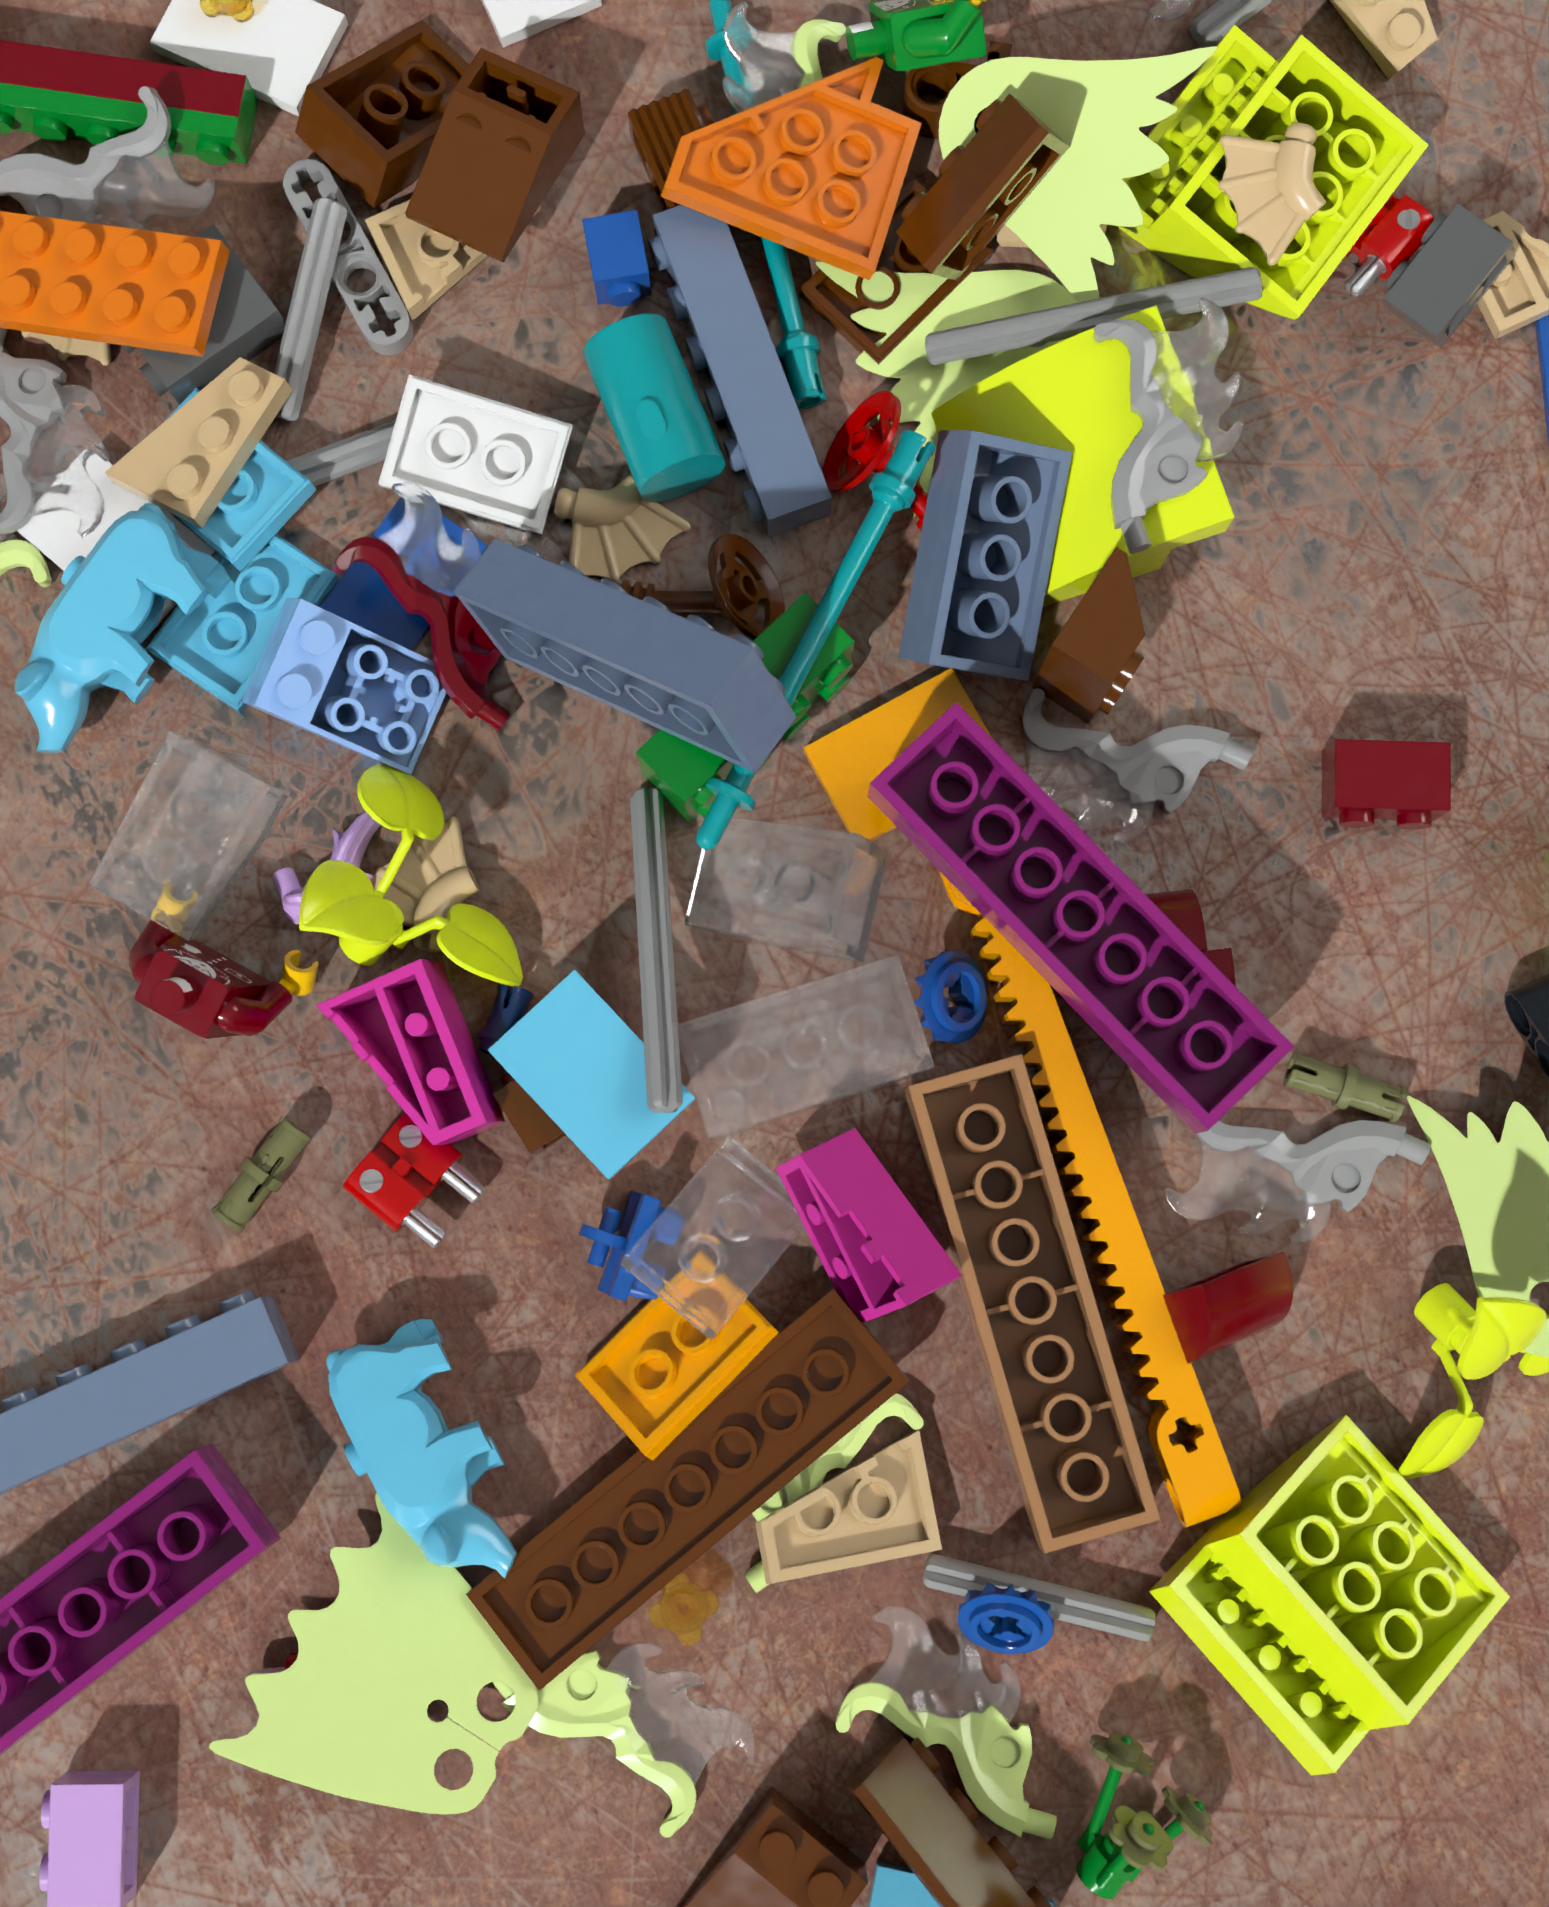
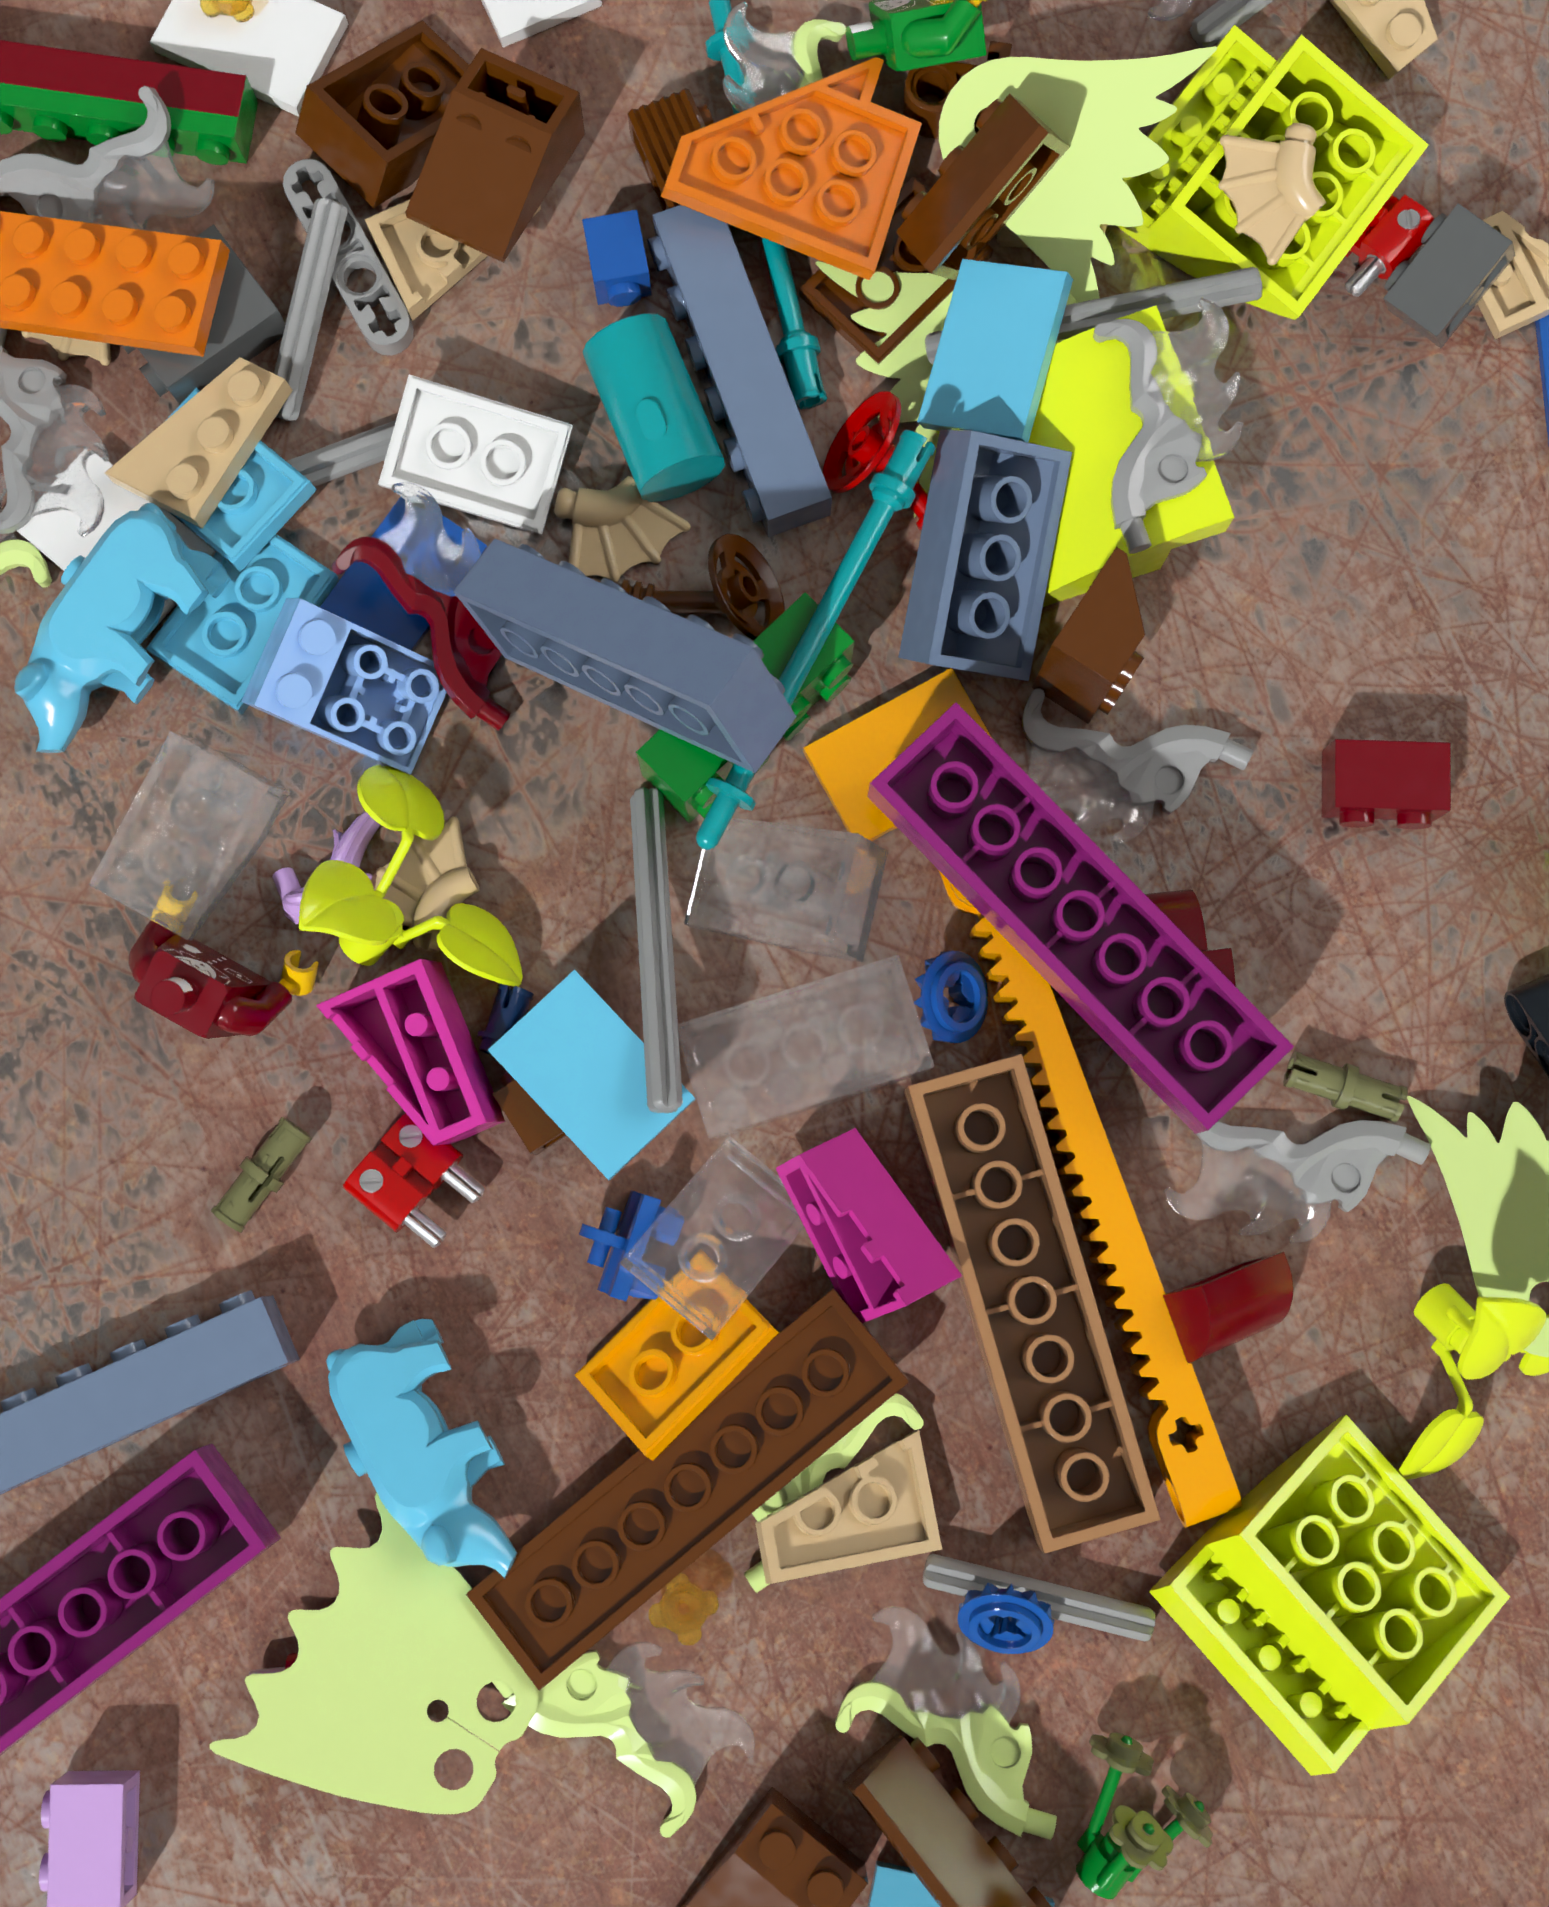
none -> medium azure tile [917,259,1073,442]

